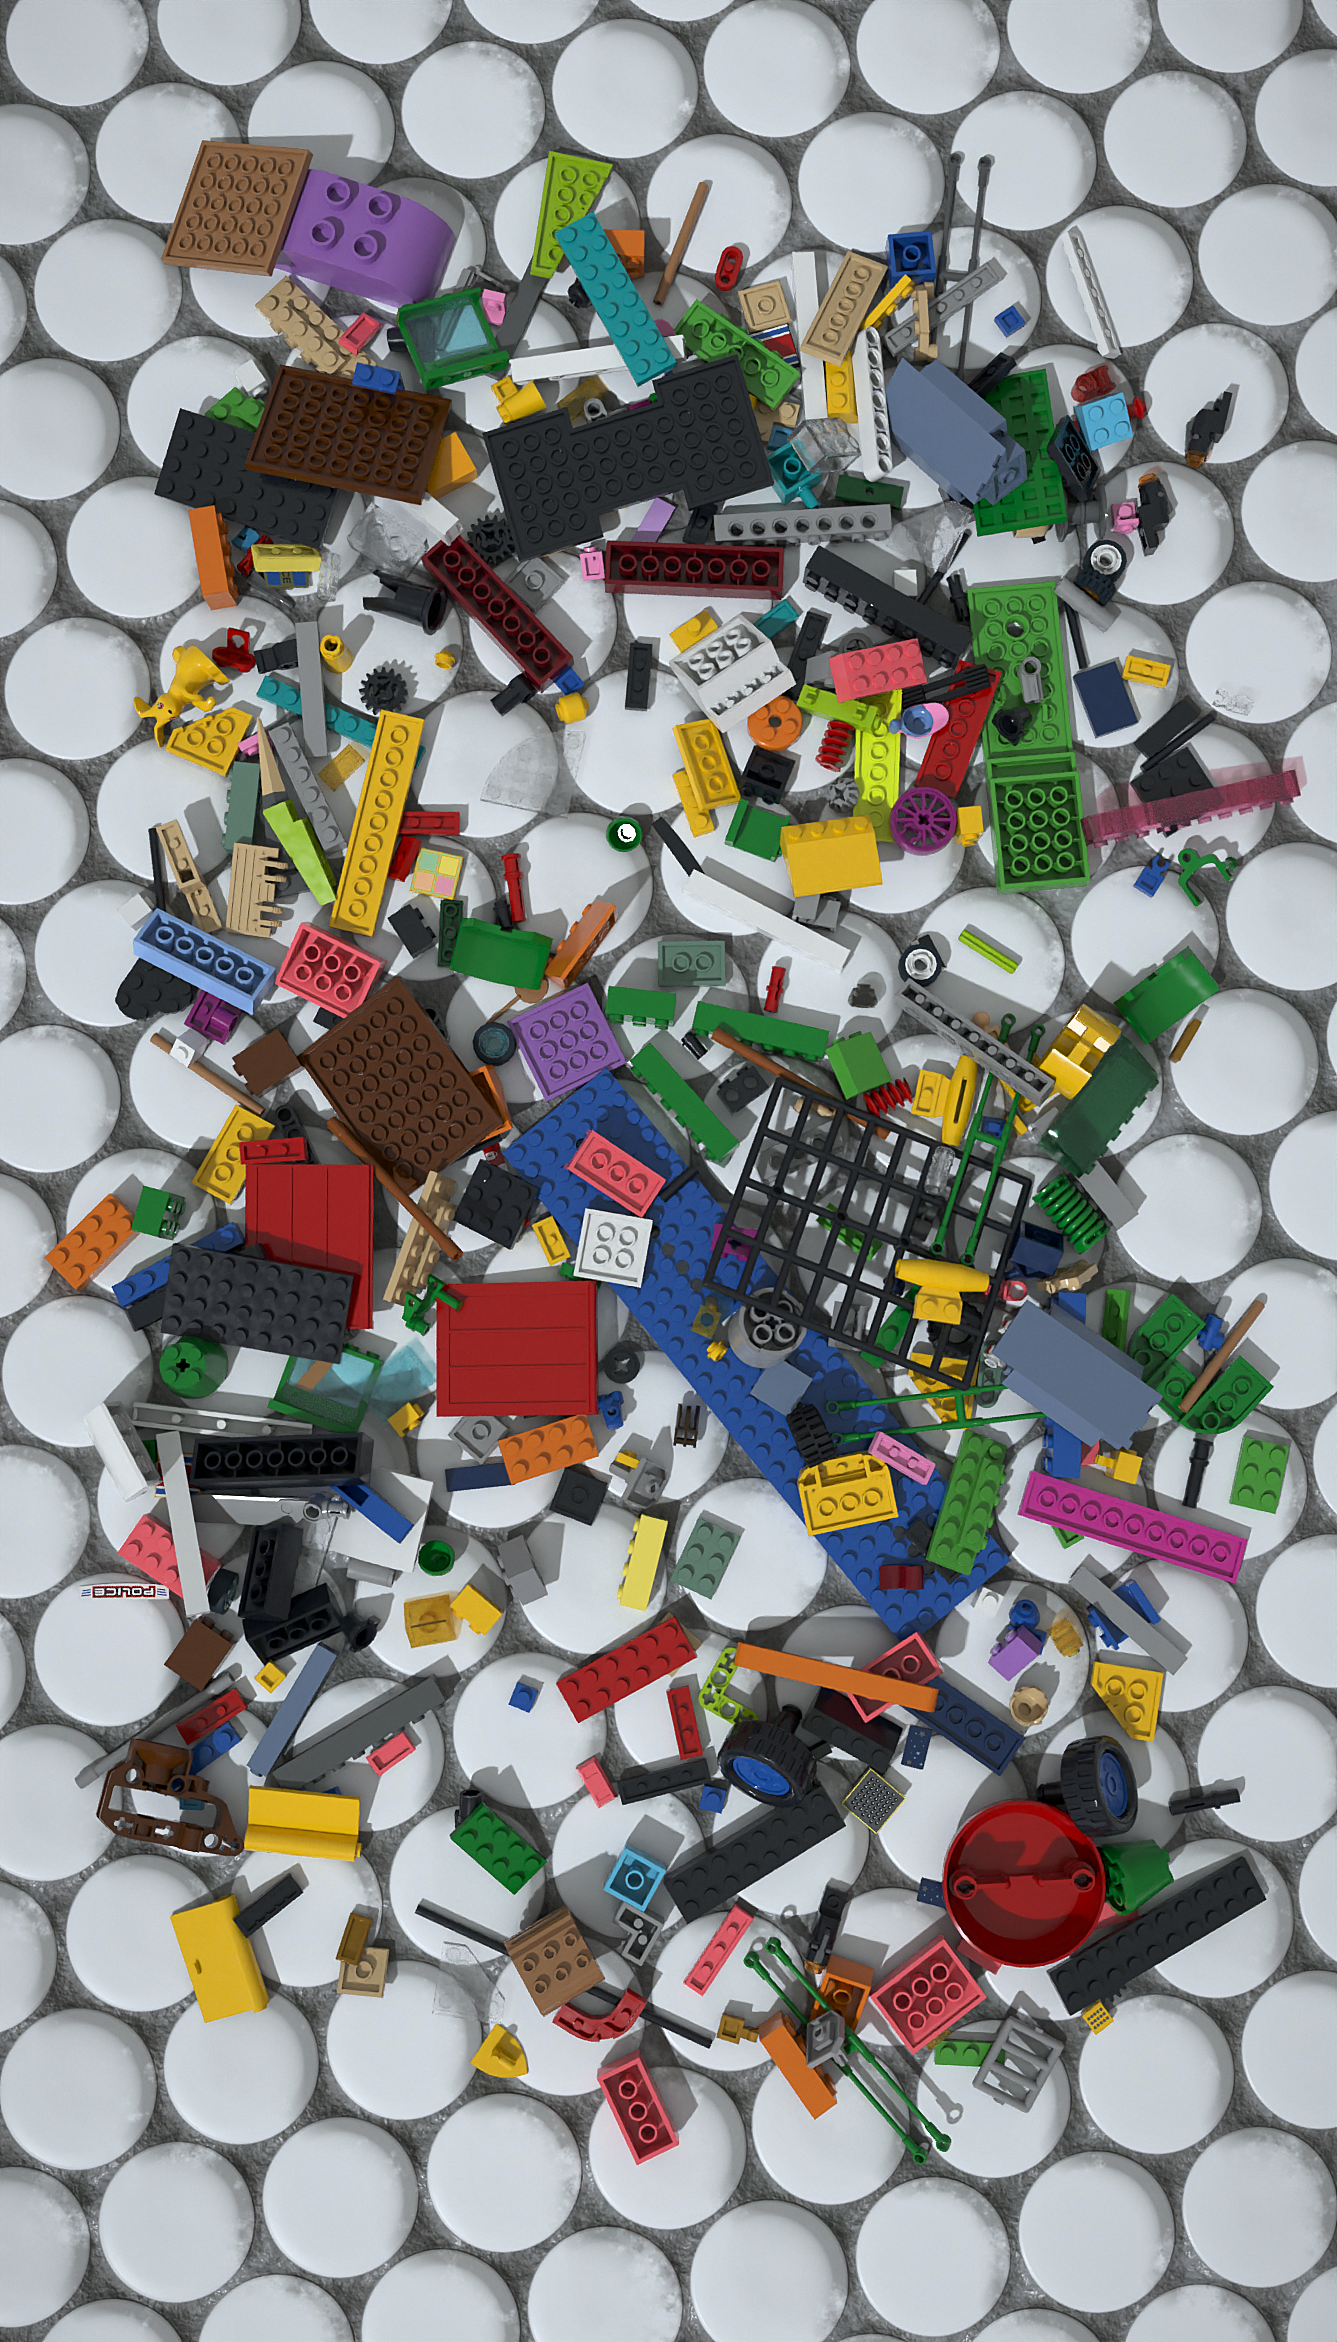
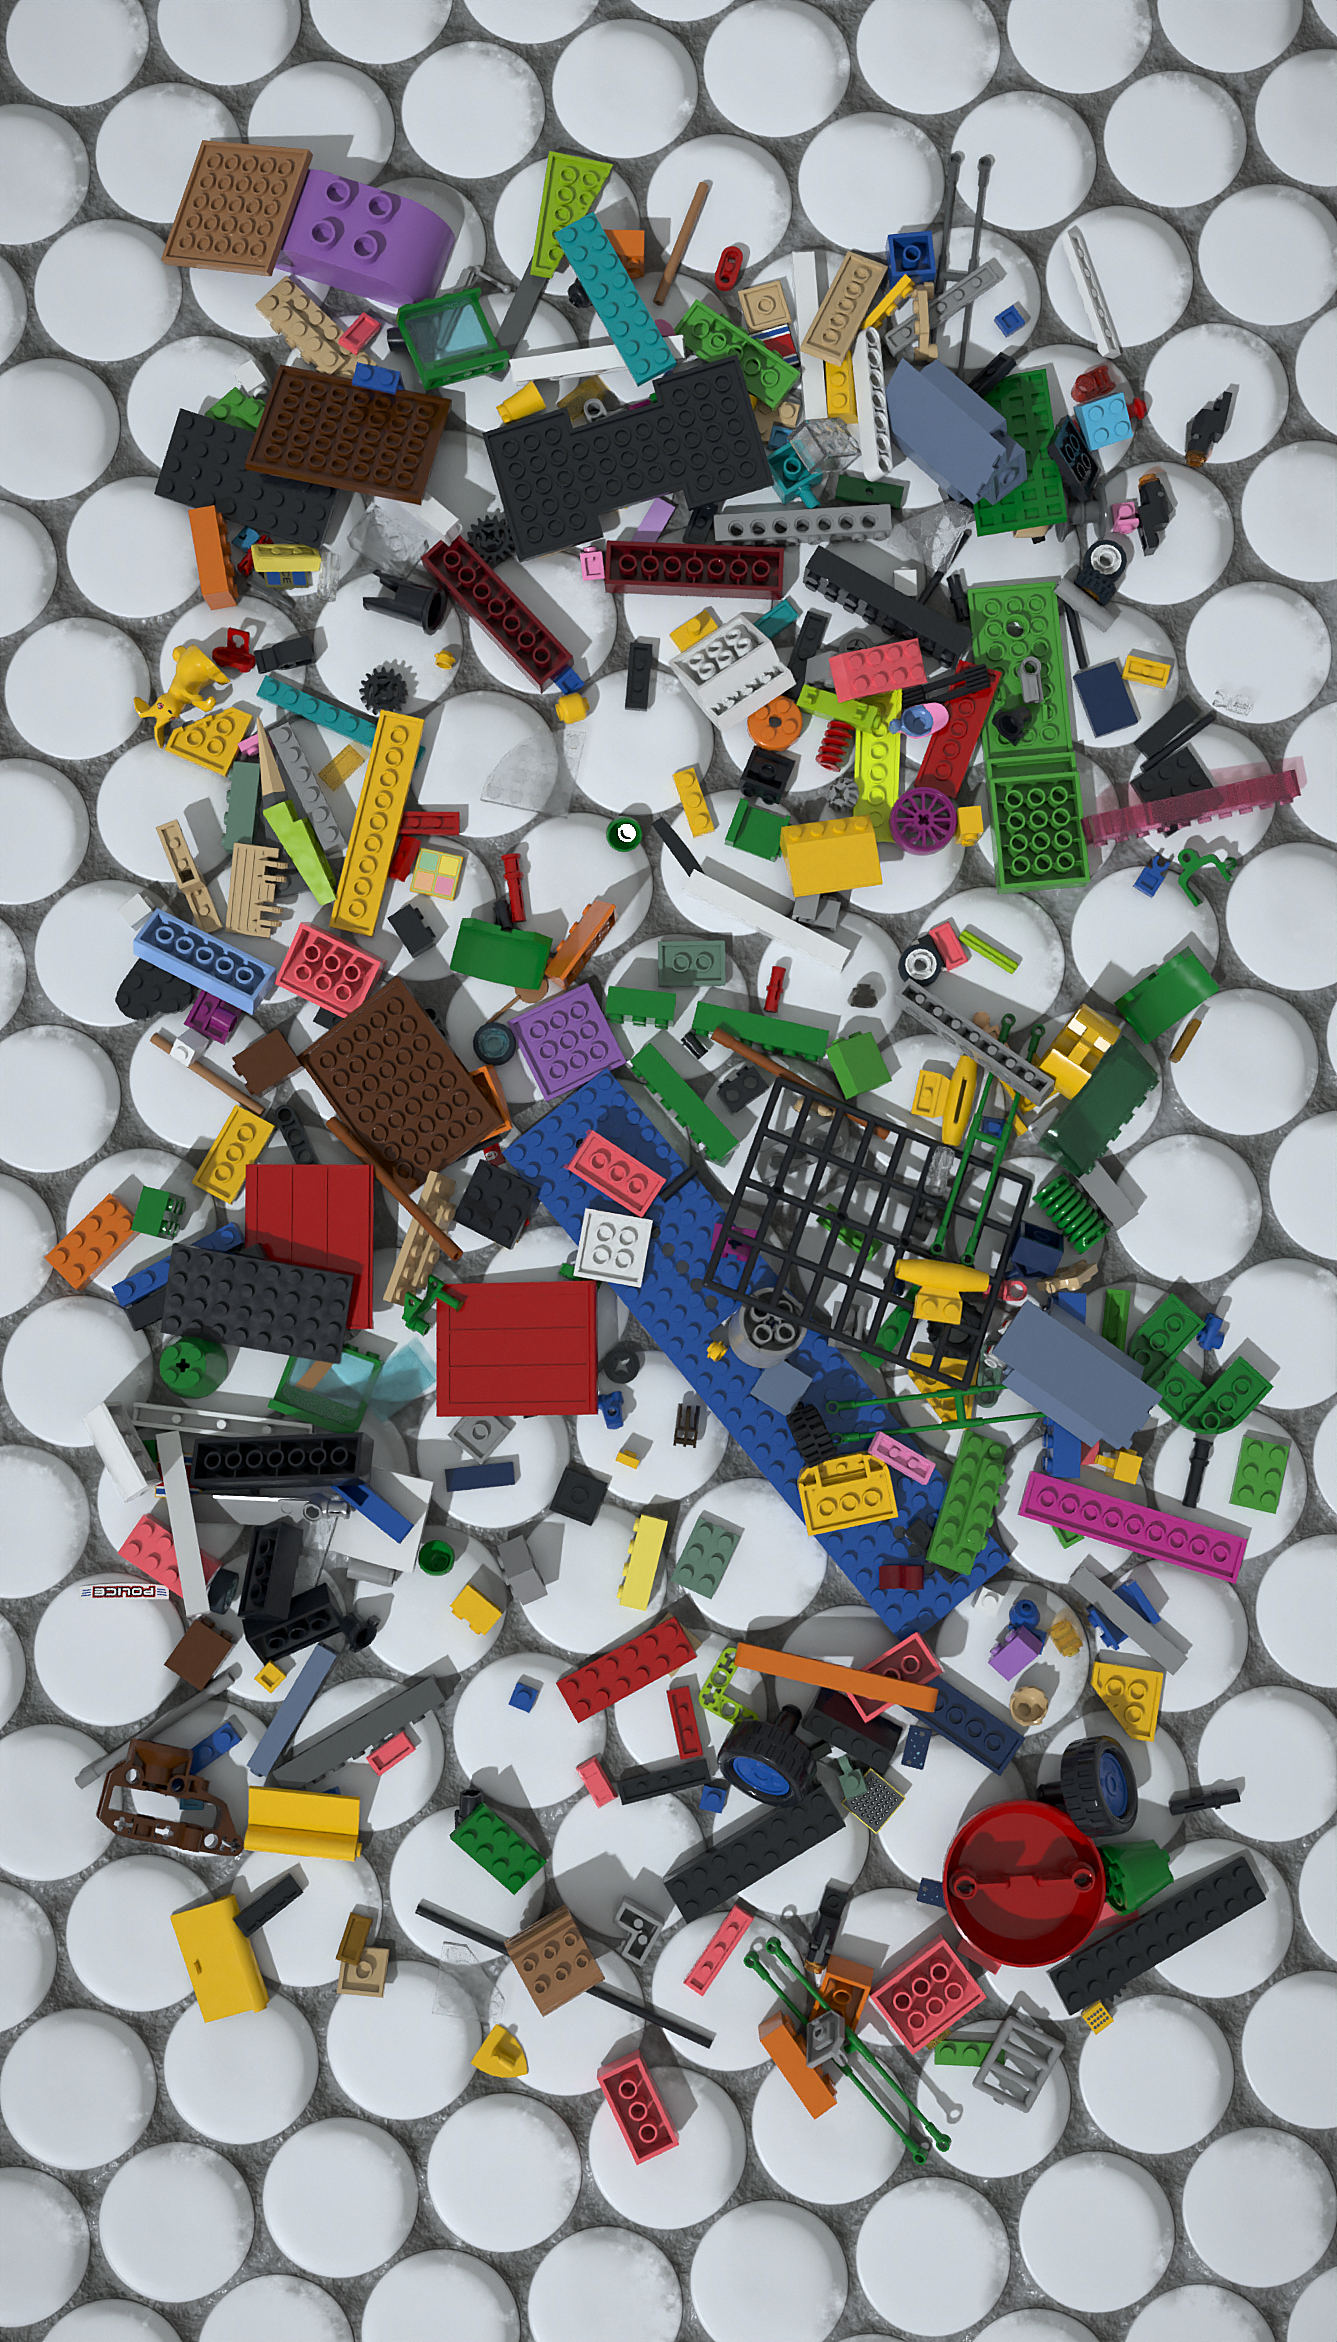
black bar [148,828,166,912] -> none
red plate [176,1688,248,1746] -> none
red plate [239,1137,308,1165] -> none
light grey tile [295,621,329,758] -> none
yellow plant [320,634,353,674] -> none
yellow brick [387,1402,425,1438] -> none
clear yellow slope [404,1594,457,1648] -> none
light orange brick [426,432,478,500] -> none
dark green tile [437,900,464,968] -> none
bright pink bracket [482,289,507,326] -> none
black piece [490,673,537,717] -> none
yellow tile [491,375,519,404] -> none
orange brick [497,1415,599,1485] -> none
light grey tile [504,557,565,614] -> none
yellow plate [532,1216,571,1266] -> none
red plate [552,1988,647,2042] -> none
medium azure brick [603,1842,666,1912] -> none
light grey piece [609,1457,668,1509] -> none
yellow plate [672,719,741,812] -> none
clear yellow brick [690,1303,722,1339] -> none
pearl gold plate [716,2012,759,2044] -> none
red piece [862,1077,913,1117] -> none
medium nougat piece [1178,1300,1265,1413] -> none
none -> sand green plate [838,1755,869,1800]
none -> coral tile [928,921,969,972]

